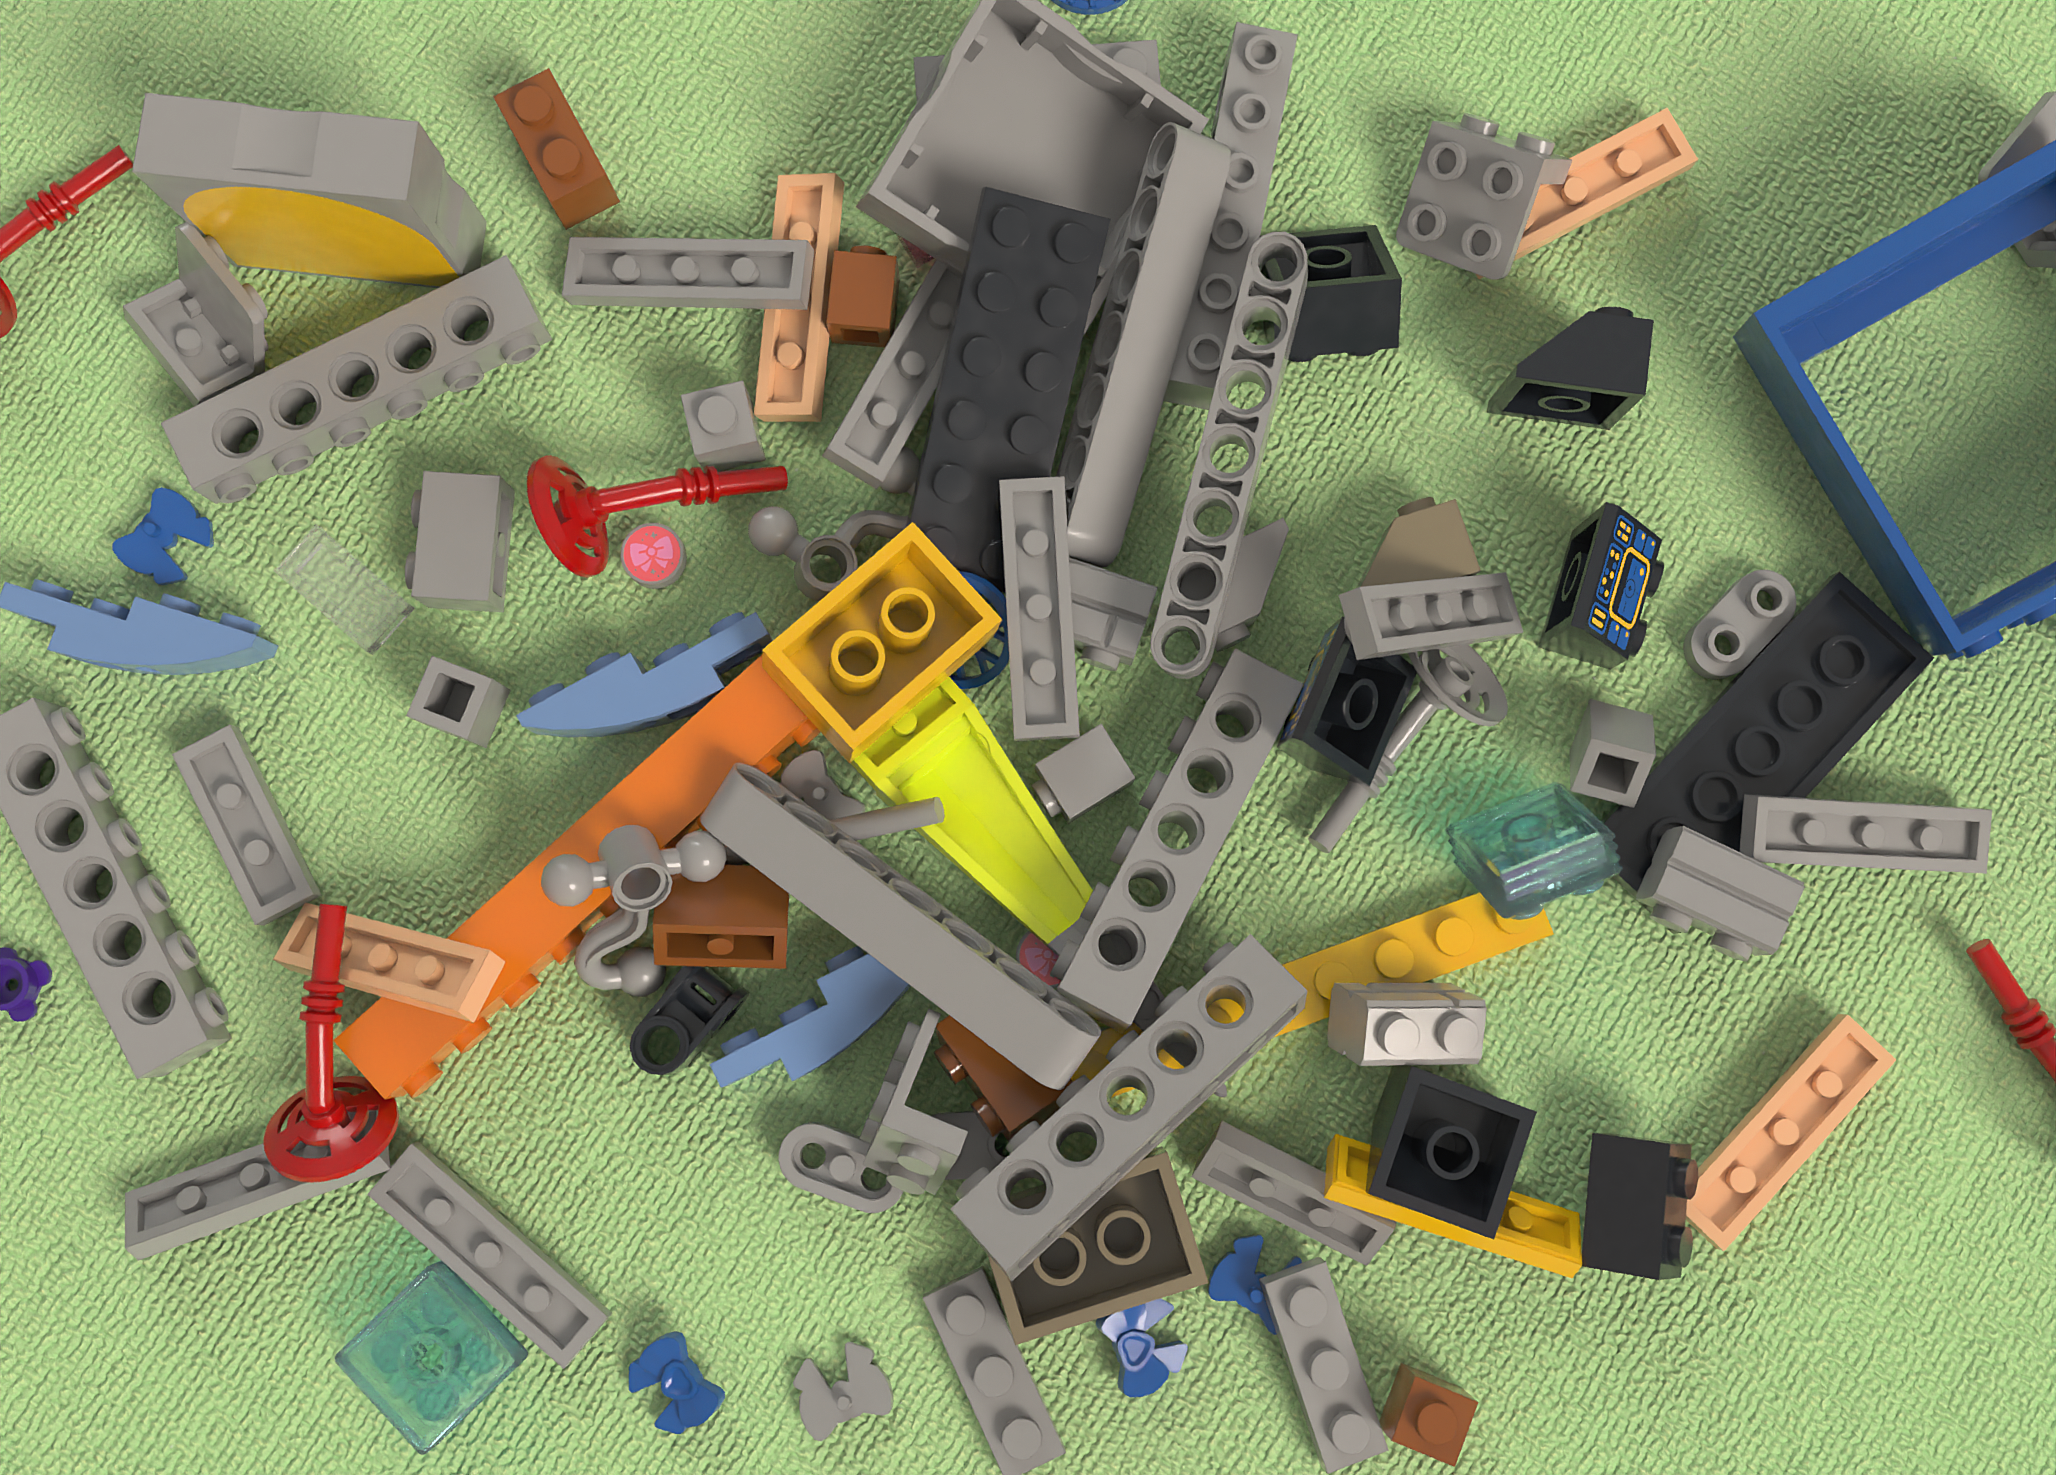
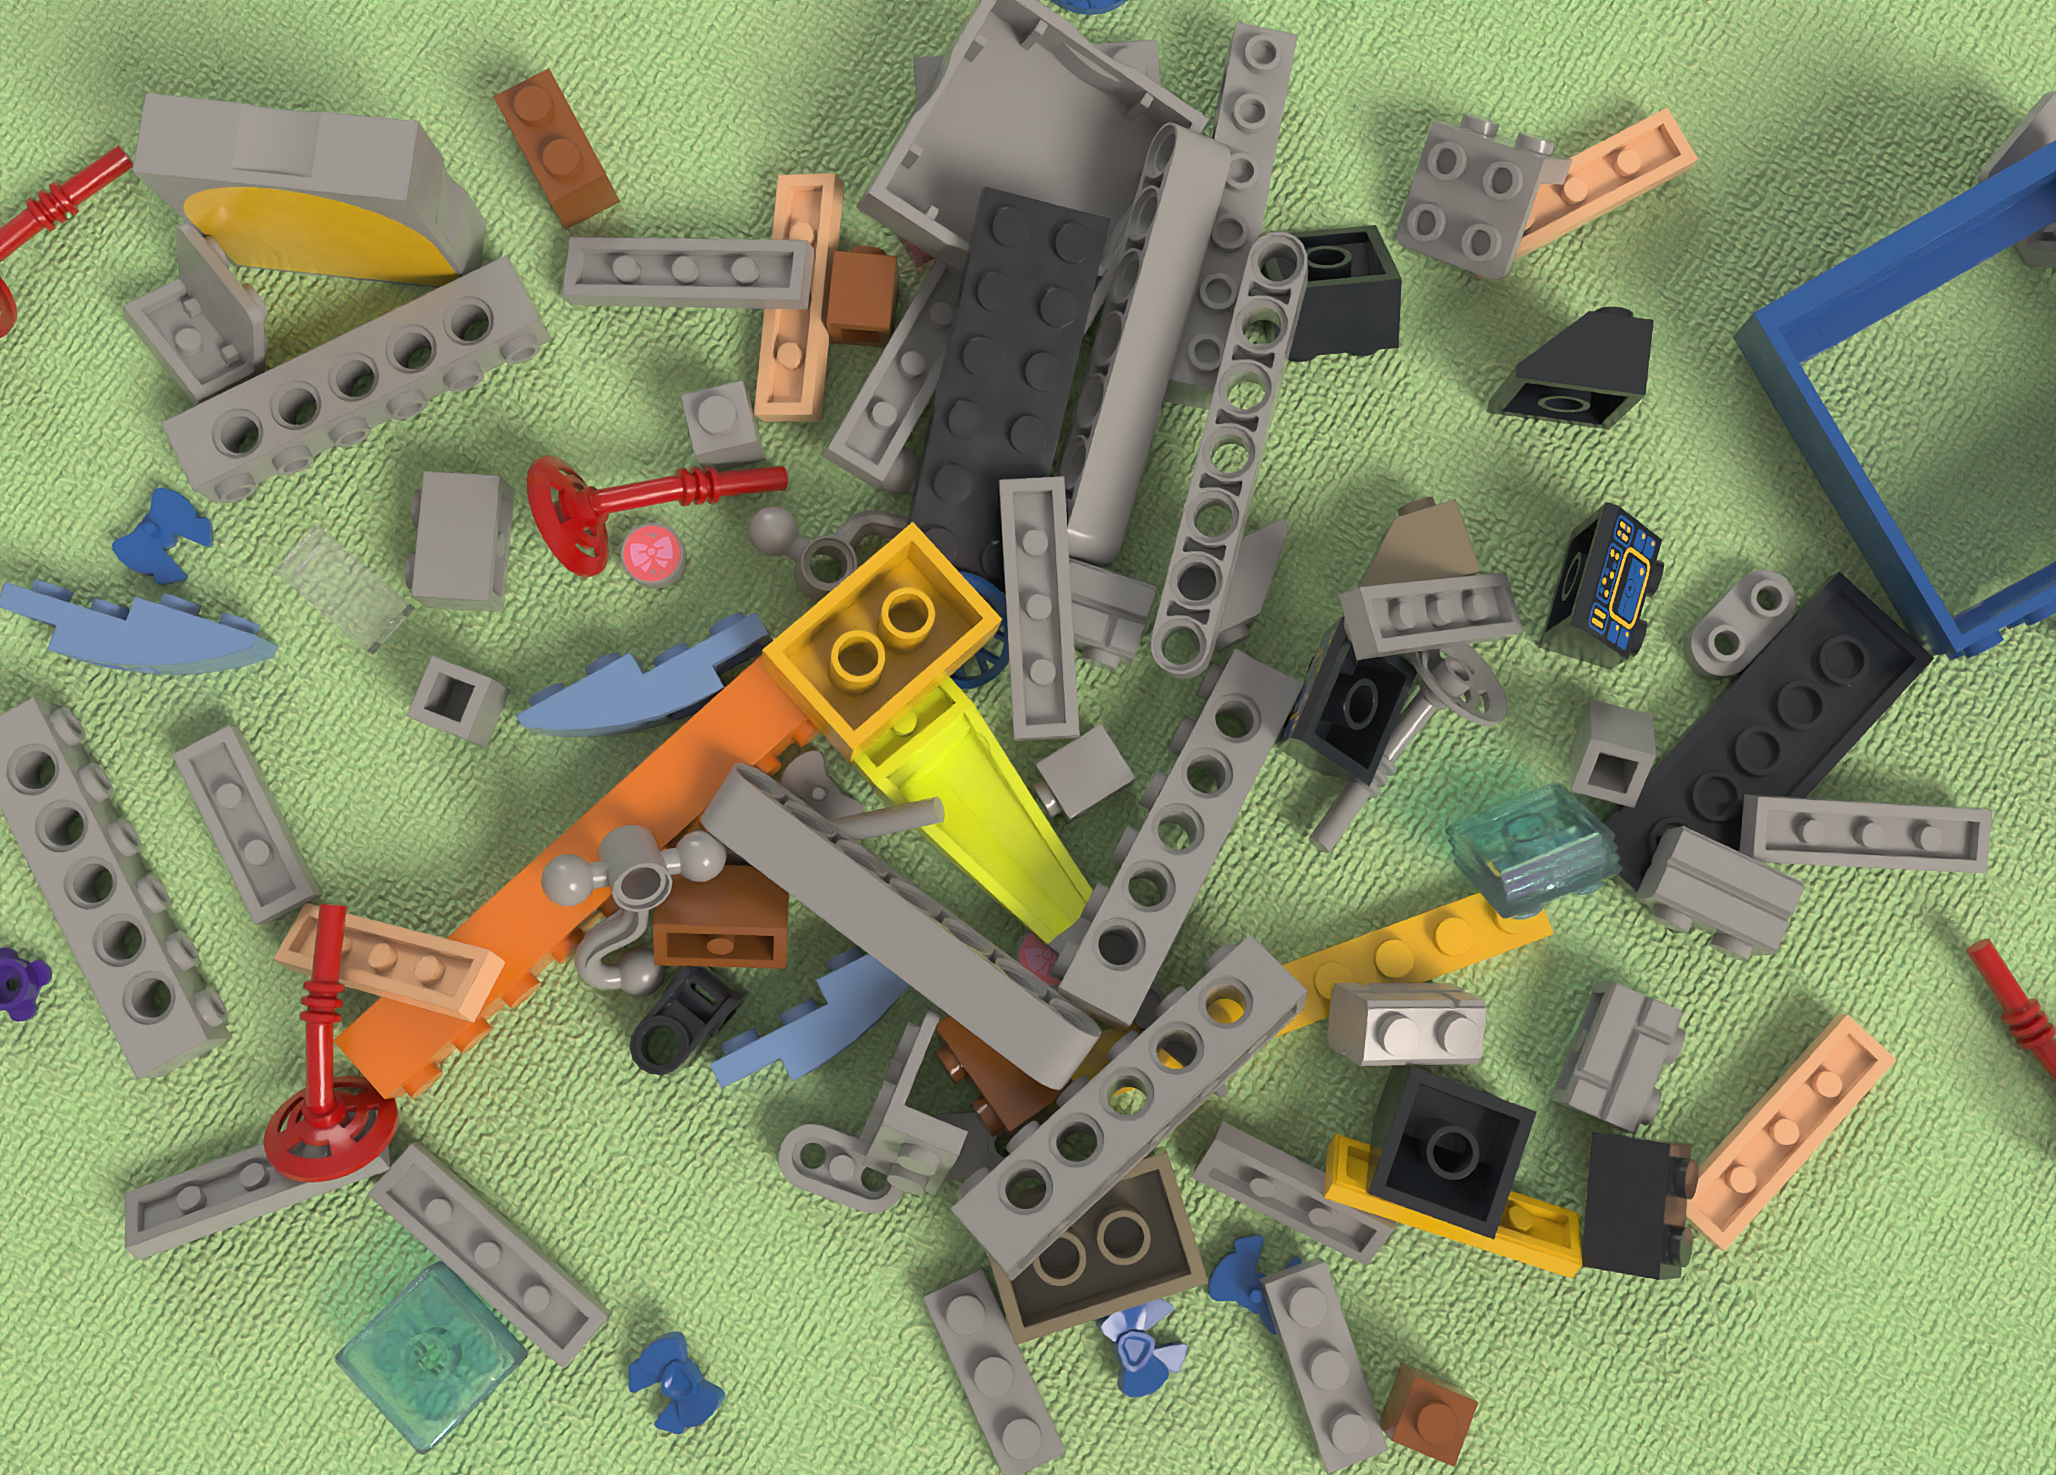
light grey piece [793,1342,893,1441] -> none
none -> light grey brick [1549,981,1685,1134]

